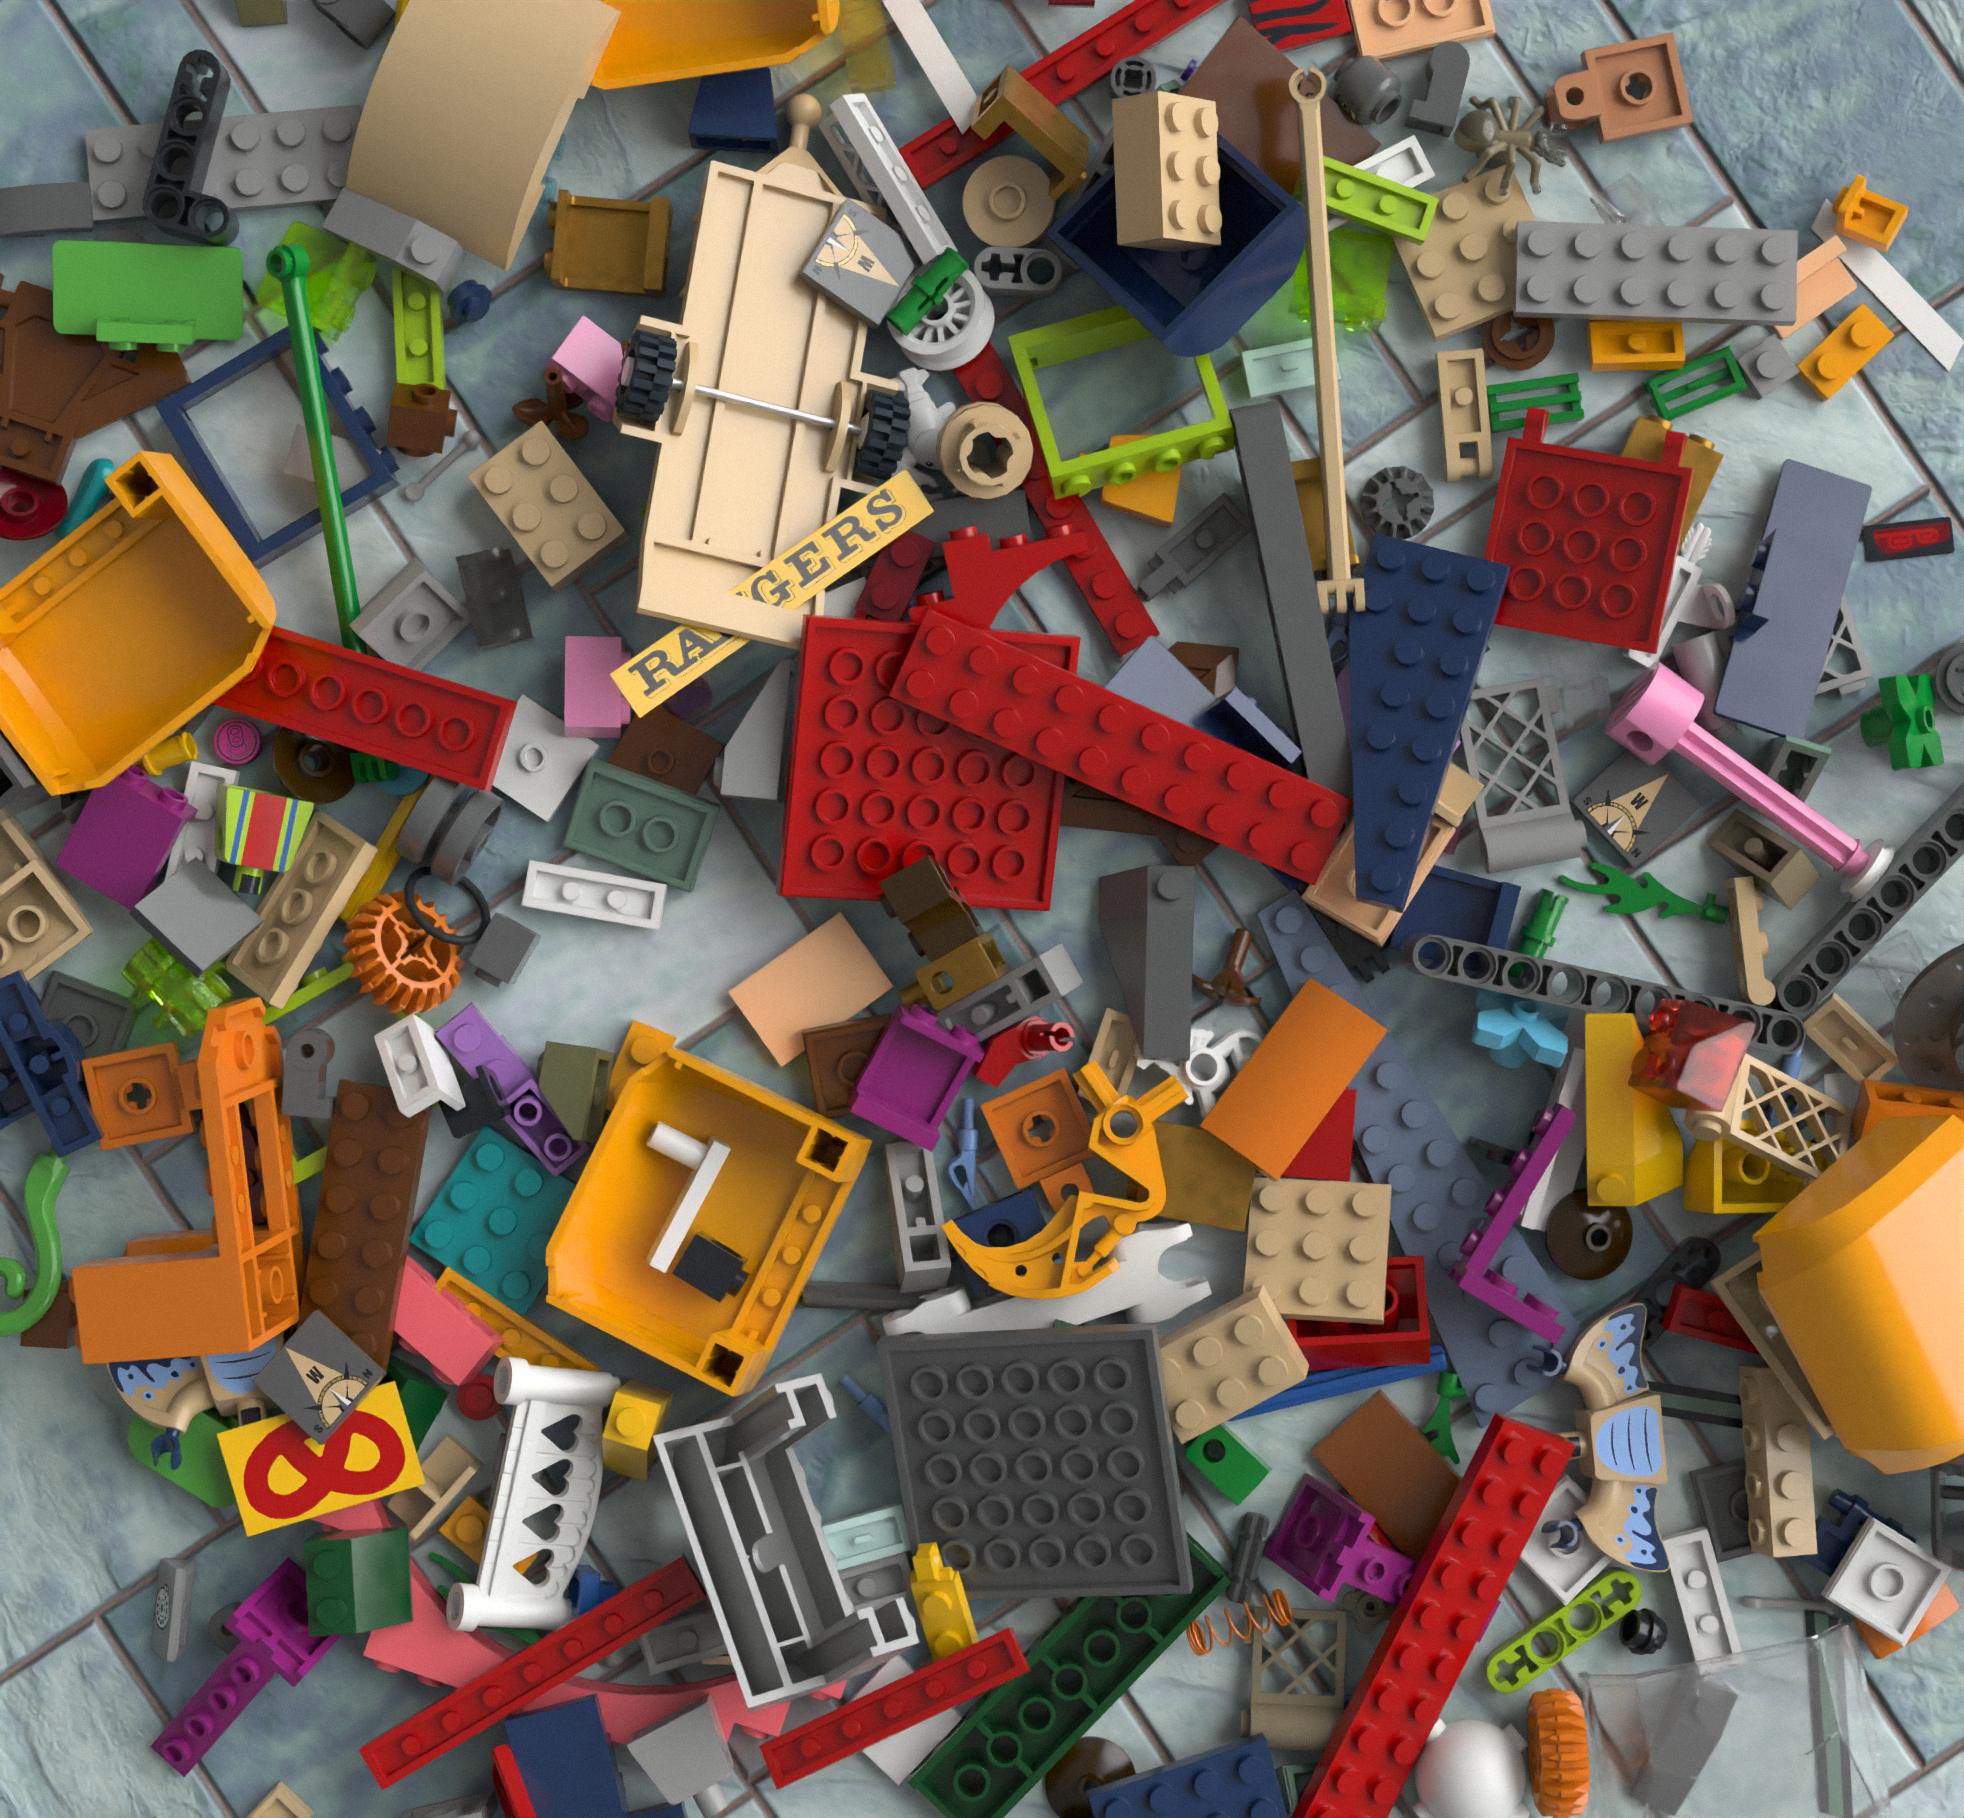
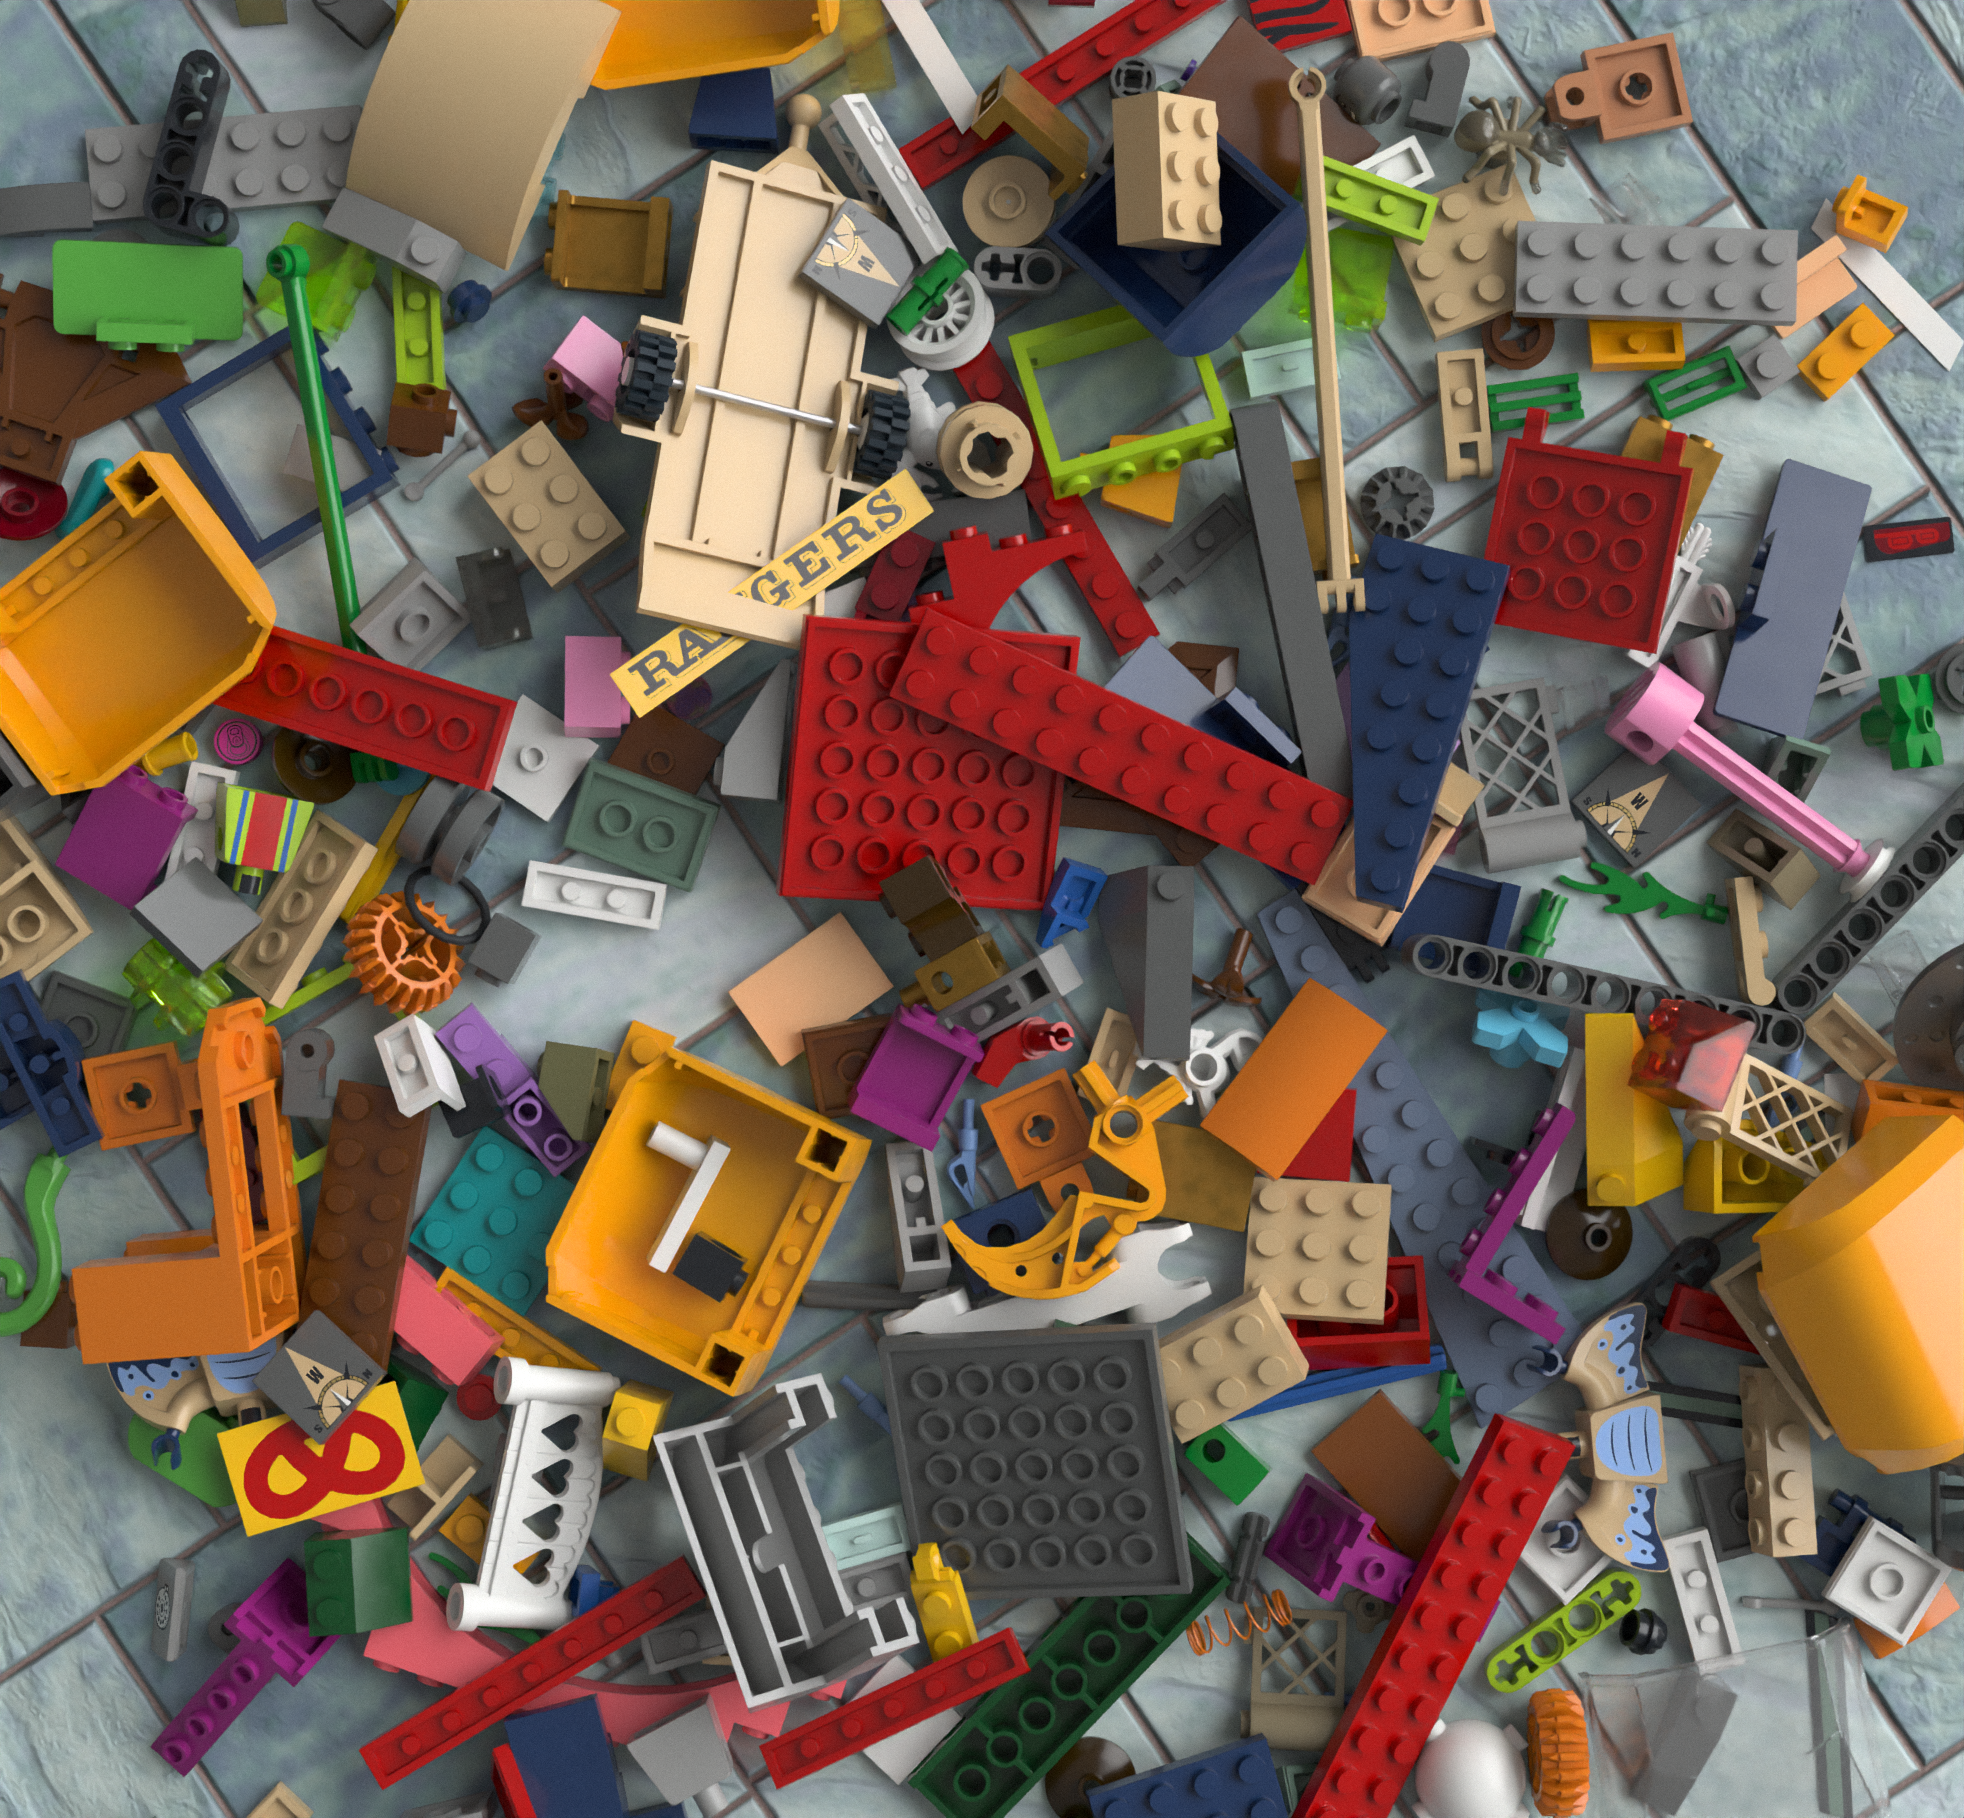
none -> blue slope [1036,857,1108,949]

